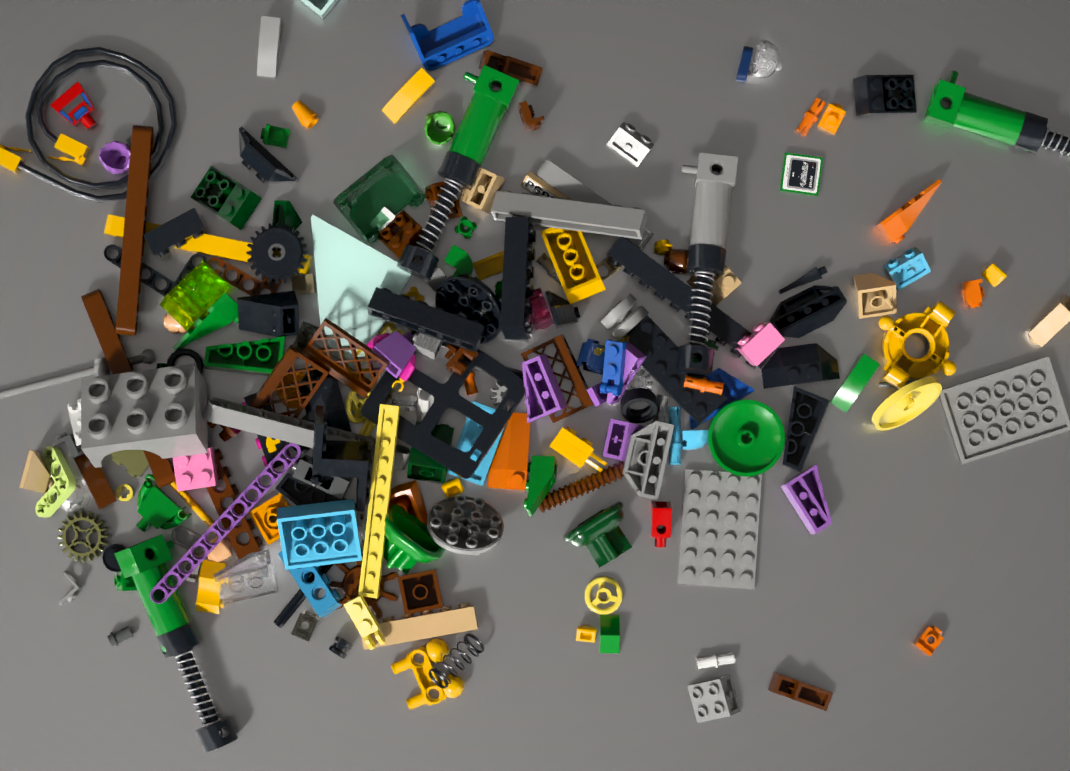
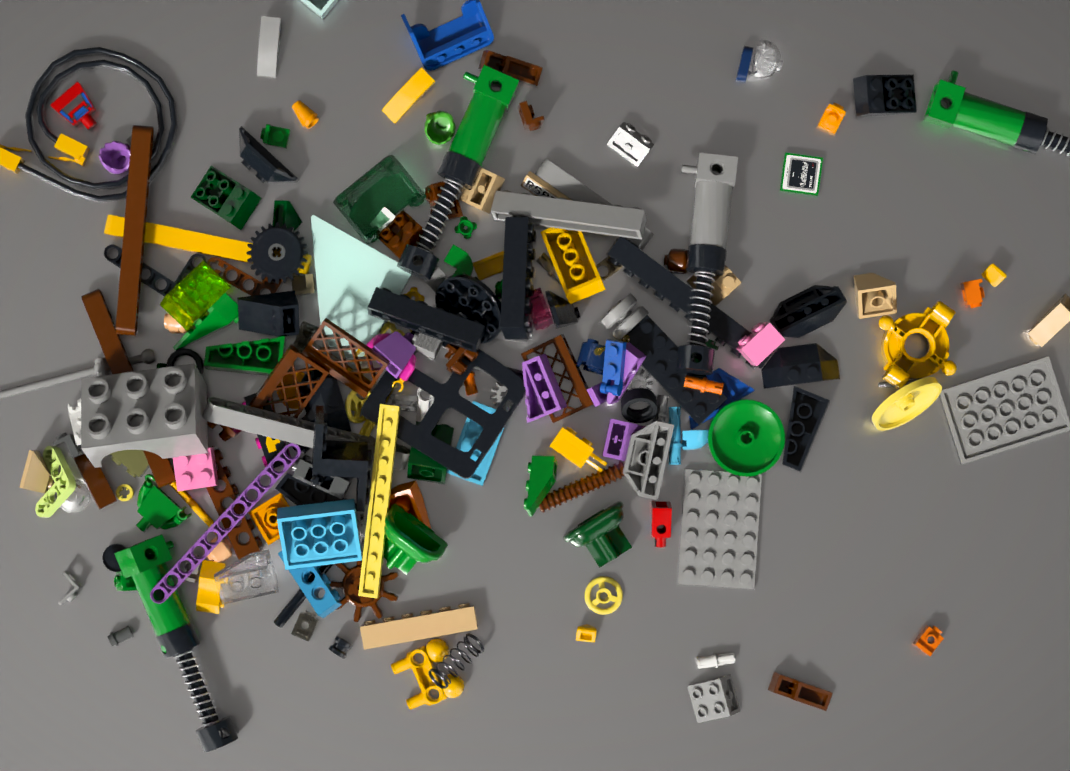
olive gear [57,510,110,562] -> none
black brick [143,208,207,258] -> none
light grey tile [171,526,204,554] -> none
light yellow hinge [344,595,386,650] -> none
reddish brown brick [398,568,444,615] -> none
light grey bracket [427,494,504,556] -> none
yellow slope [441,478,464,498] -> none
orange wedge [488,412,531,490] -> none
green slope [600,615,620,653] -> none
yellow plate [654,239,673,255] -> none
black piece [778,266,828,294] -> none
medium lavender wedge [780,464,832,535] -> none
orange pin [796,97,826,136] -> none
green slope [830,354,880,412] -> none
orange wedge [876,179,942,244] -> none
medium azure bracket [883,247,931,290] -> none

